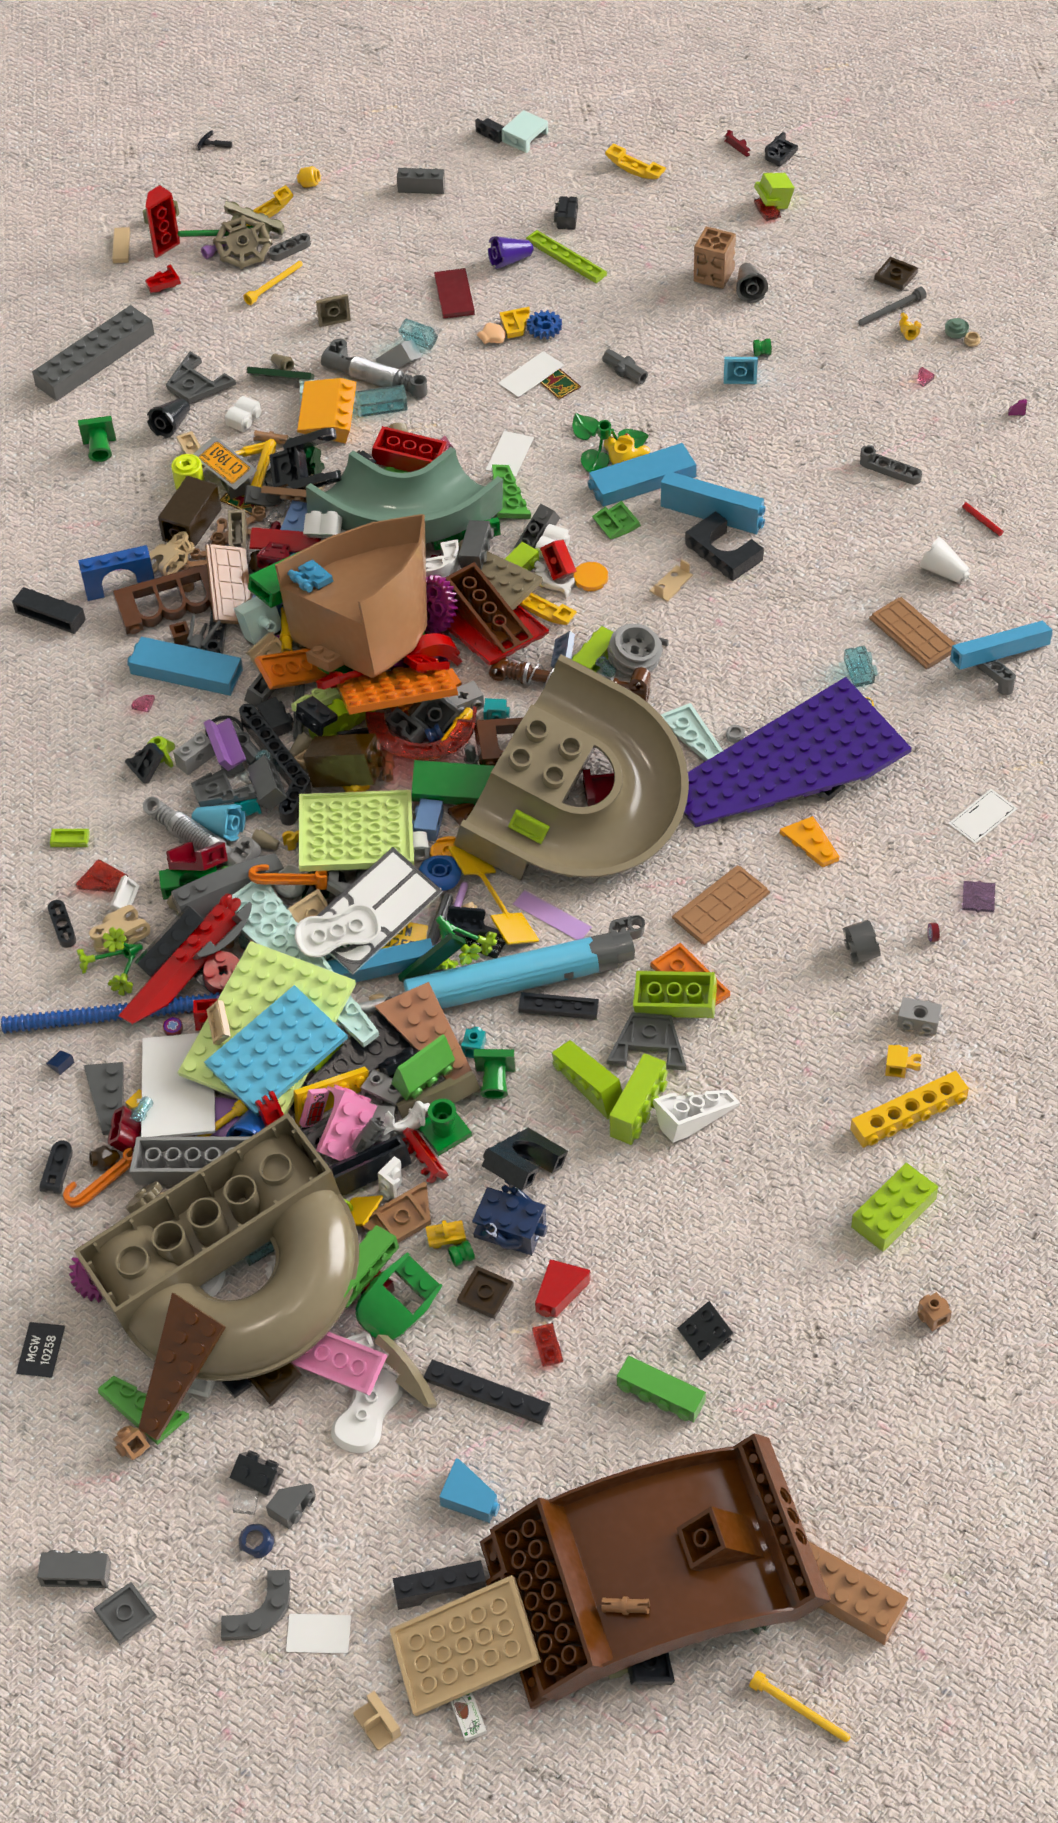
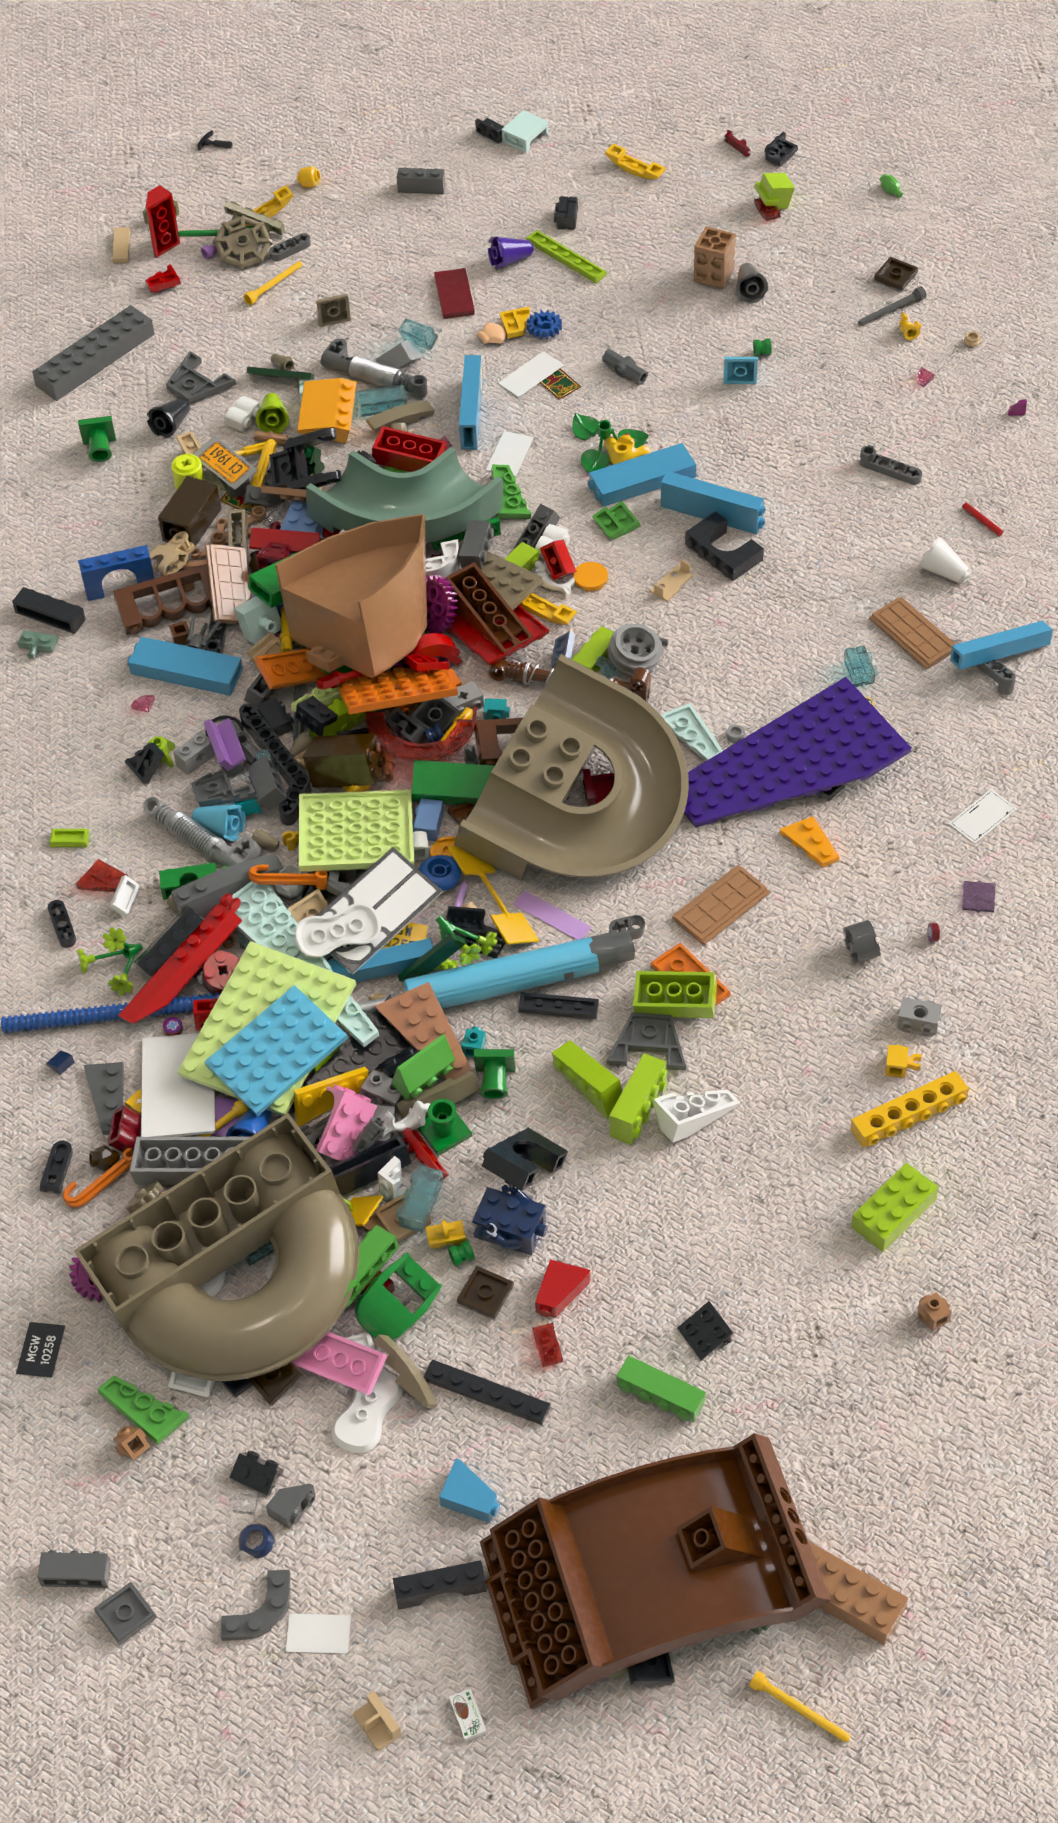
tan piece [89,905,151,952] -> none
clear light blue pin [131,1096,154,1122] -> none
reddish brown wing [139,1293,226,1440] -> none
dark red panel [166,842,228,871] -> none
dark grey slope [192,902,252,960] -> none
tan plate [207,1000,231,1045] -> none
red hinge [255,1091,284,1127] -> none
dark azure plate [288,560,333,592] -> none
tile [299,1088,329,1127] -> none
white brick [303,511,342,538] -> none
tan plate [389,1575,541,1716] -> none
dark grey axle [427,893,453,945] -> none
lime tile [508,809,550,844] -> none
medium nougat pin [601,1596,650,1615] -> none
sand green plate [945,318,969,339] -> none
none -> sand green plate [18,630,58,659]
none -> lime cone [256,393,289,434]
none -> dark tan slope [366,400,435,432]
none -> clear light blue brick [396,1165,444,1233]
none -> dark azure brick [459,355,483,450]
none -> bright green plant [880,174,903,198]

